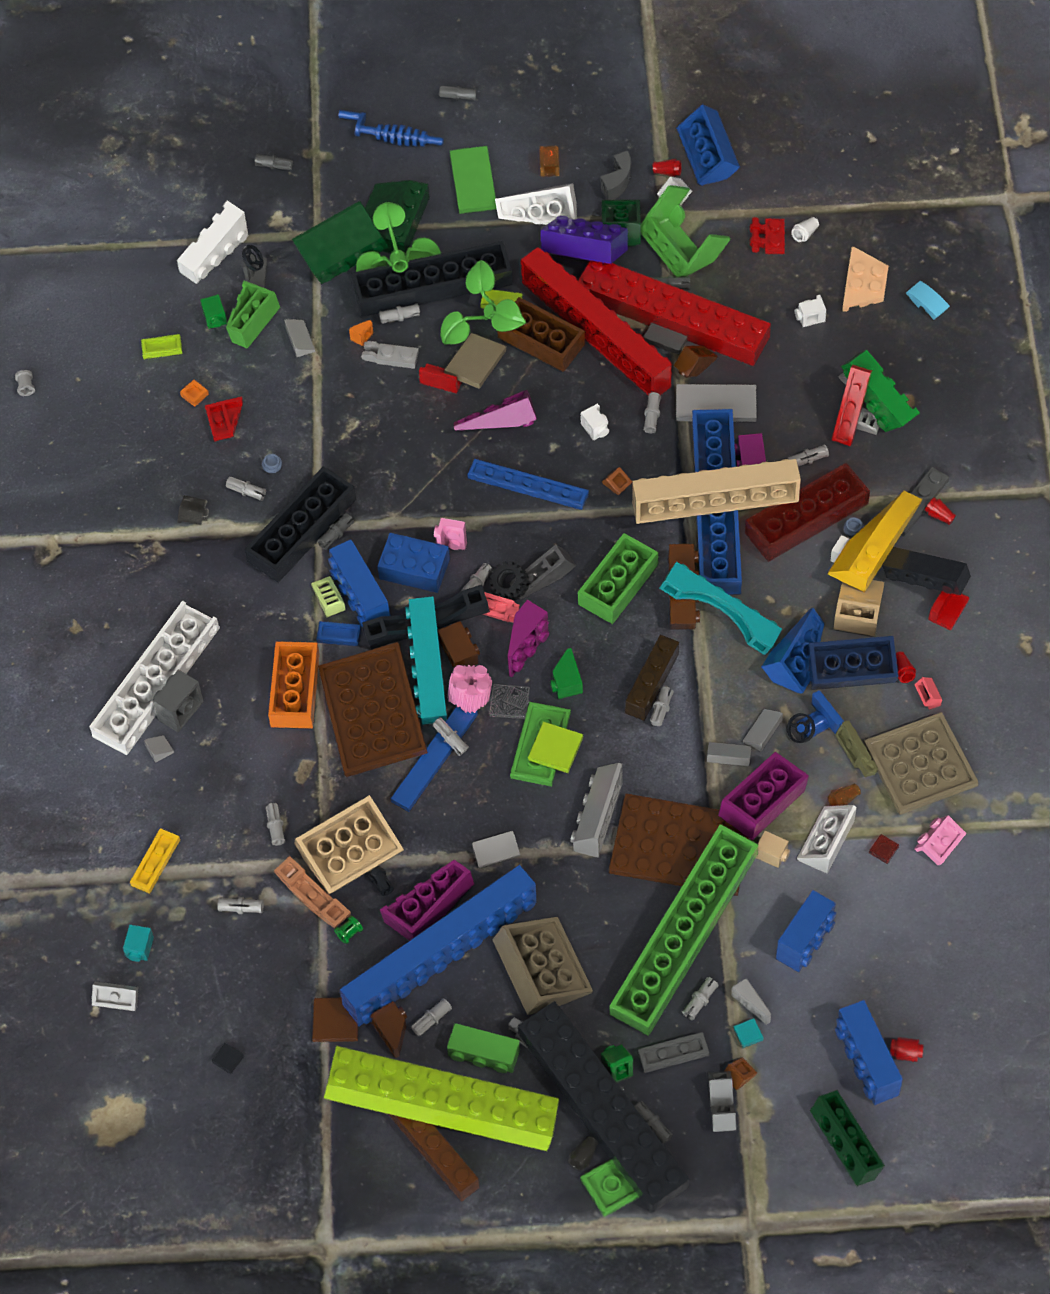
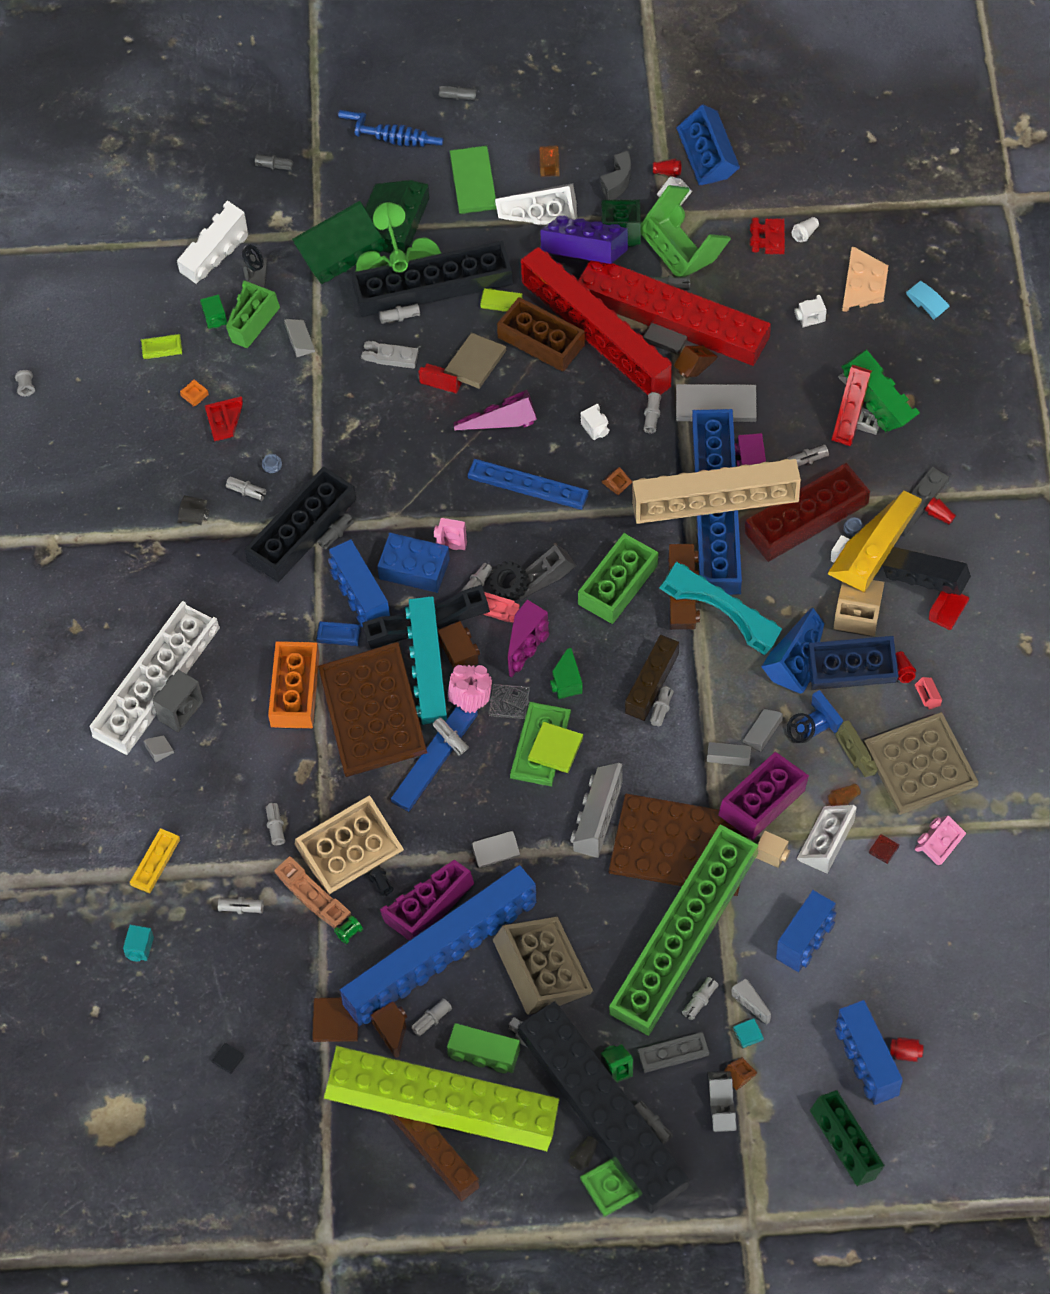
plate [92,982,138,1011] -> none
yellowish green slope [311,576,346,618] -> none
orange slope [349,320,373,346] -> none
bright green plant [441,260,526,345] -> none

